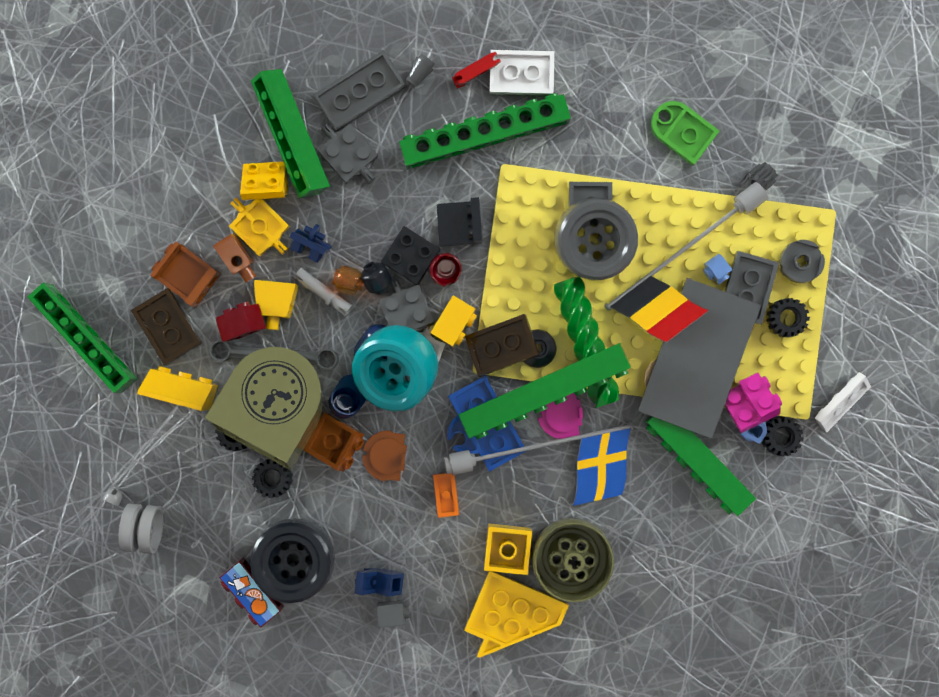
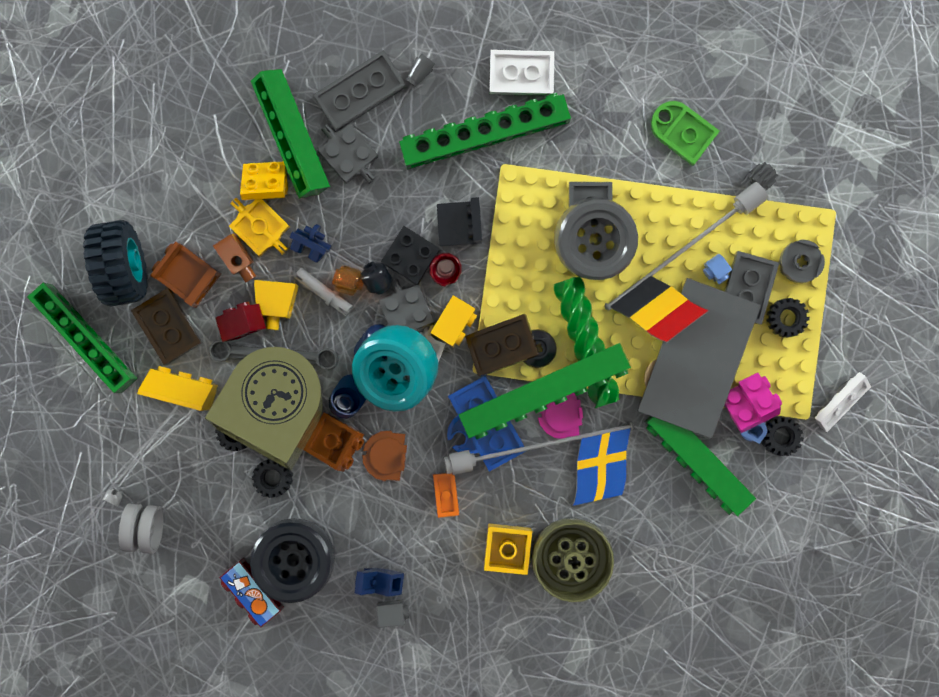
red piece [452,52,501,89] -> none
yellow wing [464,571,569,658] -> none
none -> black wheel [83,220,148,307]

